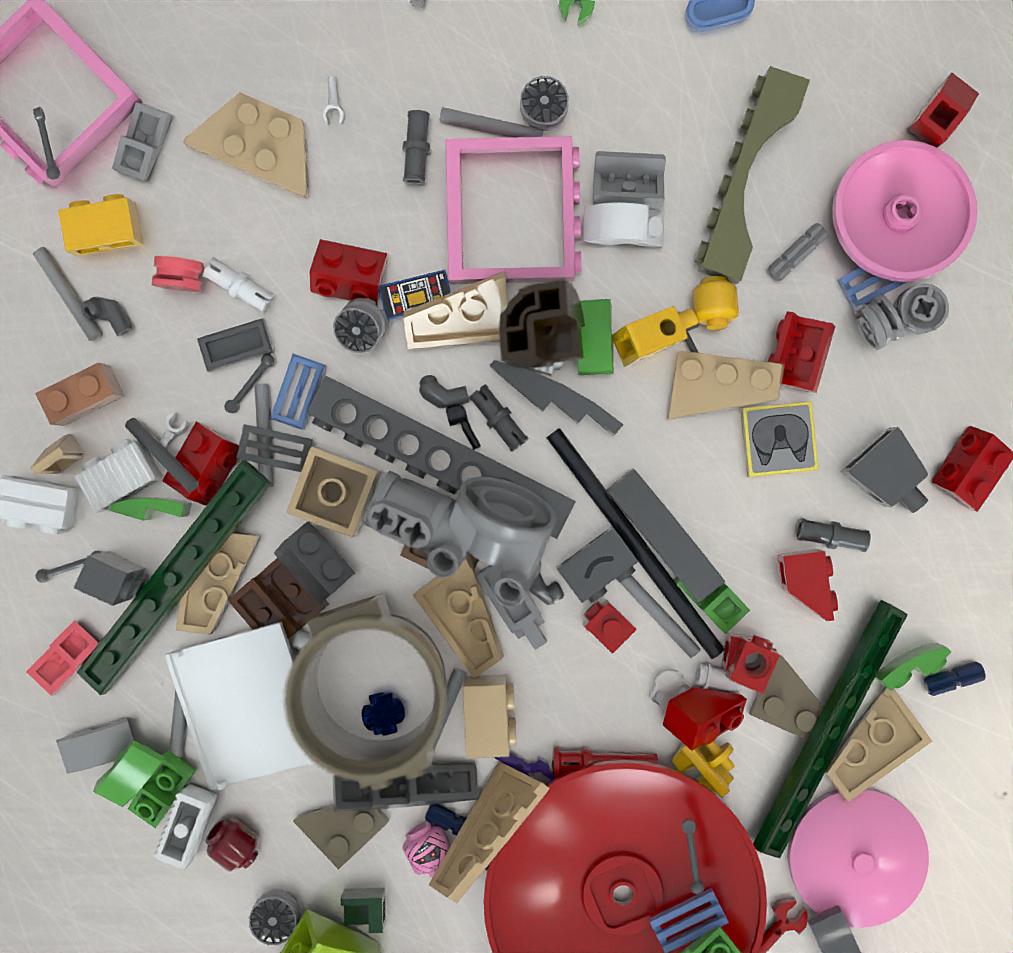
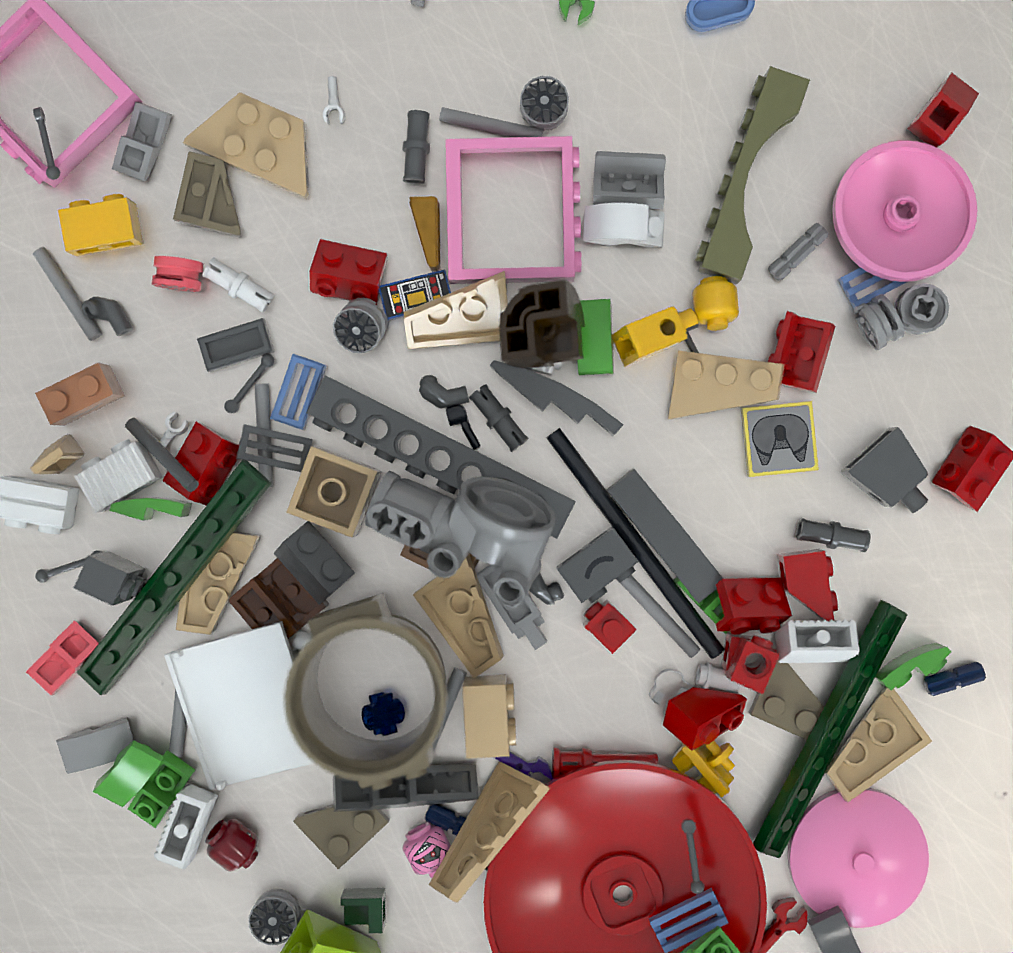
none -> dark tan wing [173,151,241,237]
none -> pearl gold slope [409,196,440,272]
none -> red bracket [715,577,792,635]
none -> white brick [775,619,859,663]

